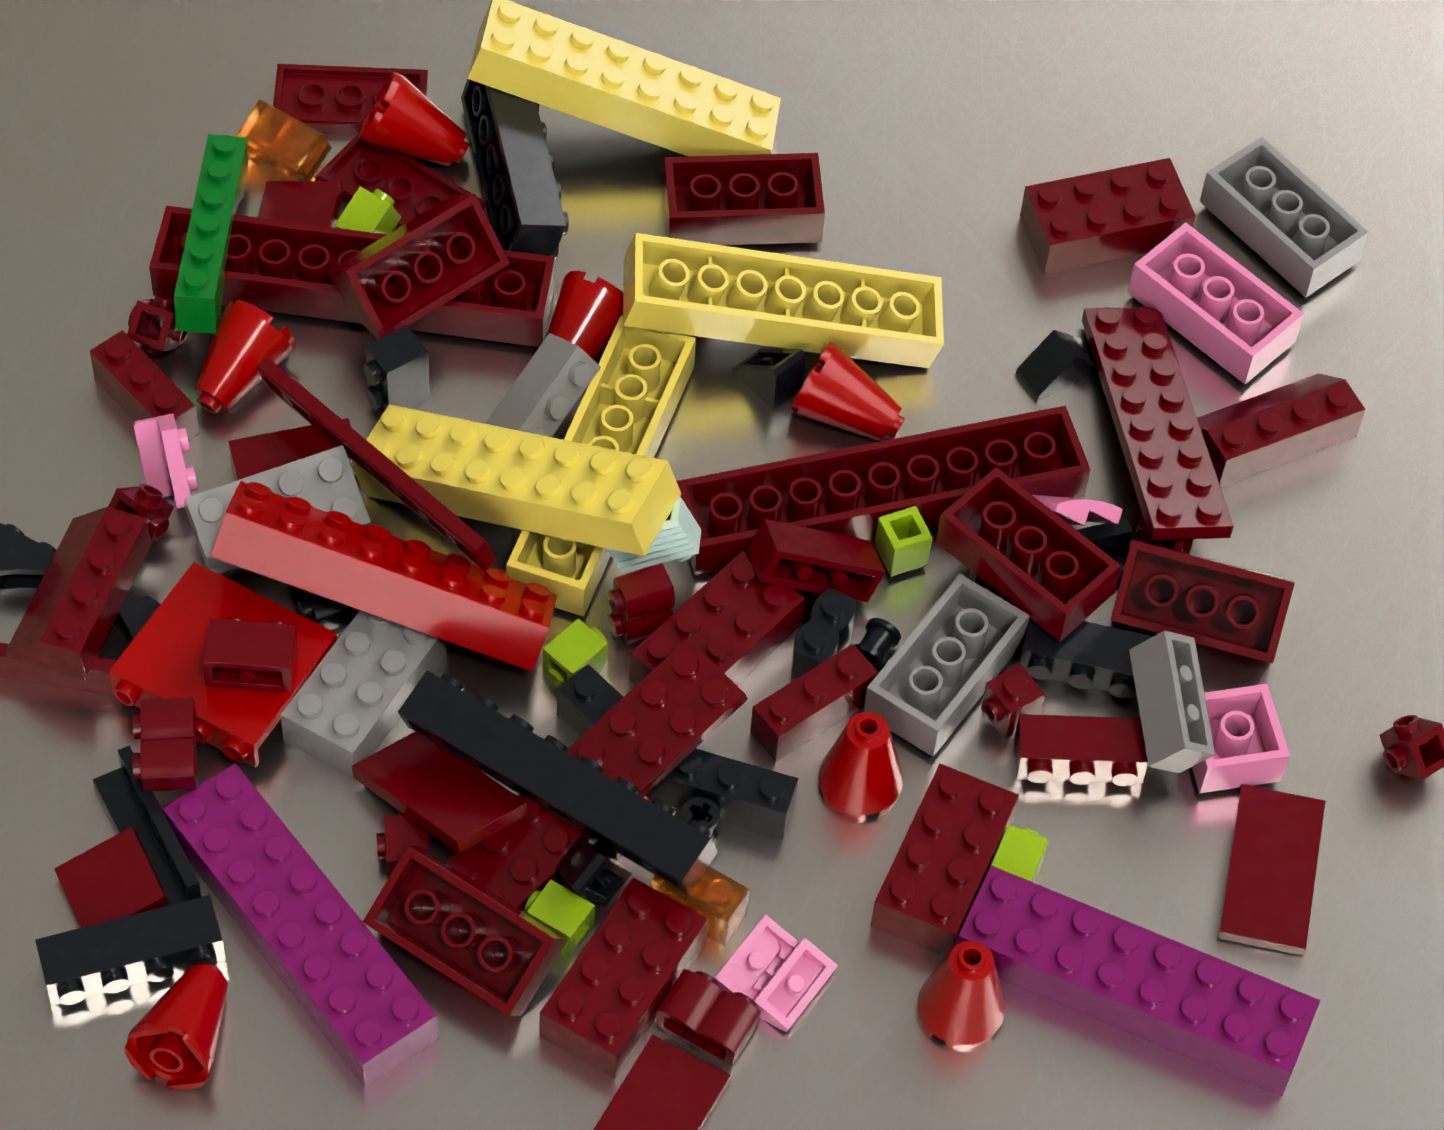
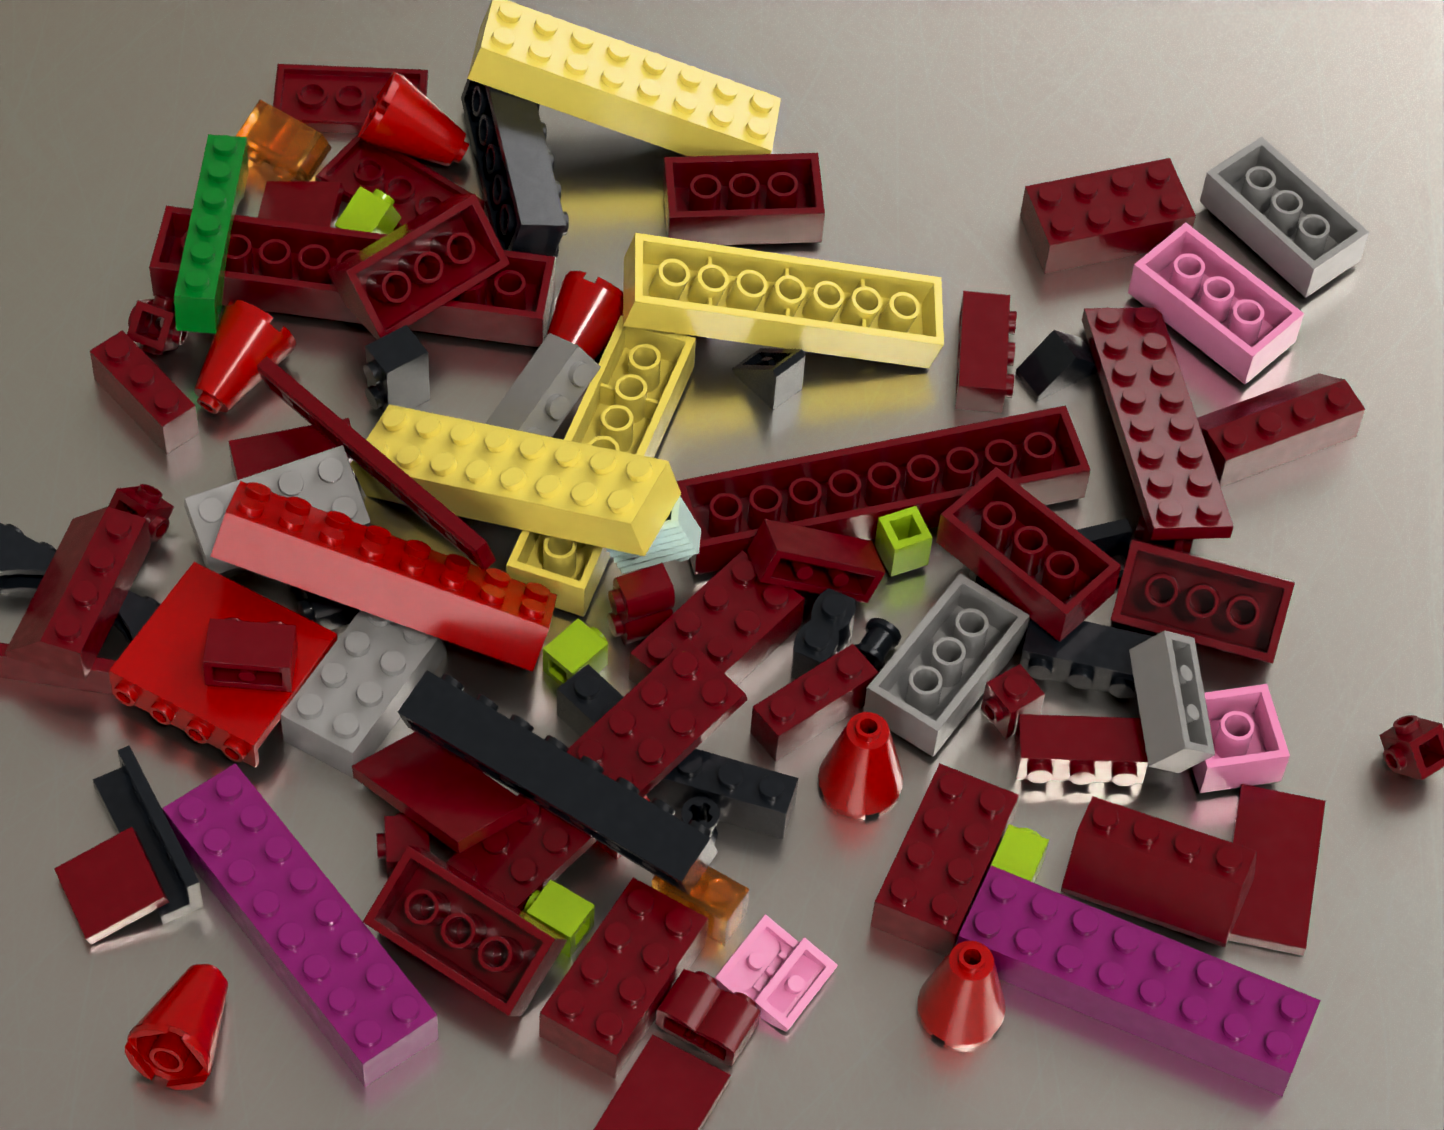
black brick [35,895,226,1006] -> none
dark red brick [132,697,197,792] -> none
bright pink bracket [133,414,198,508] -> none
black slope [555,834,633,907] -> none
red cone [790,342,905,441] -> none
bright pink slope [1033,495,1123,526] -> none
none -> dark red brick [955,291,1017,413]
none -> dark red slope [1061,796,1257,947]

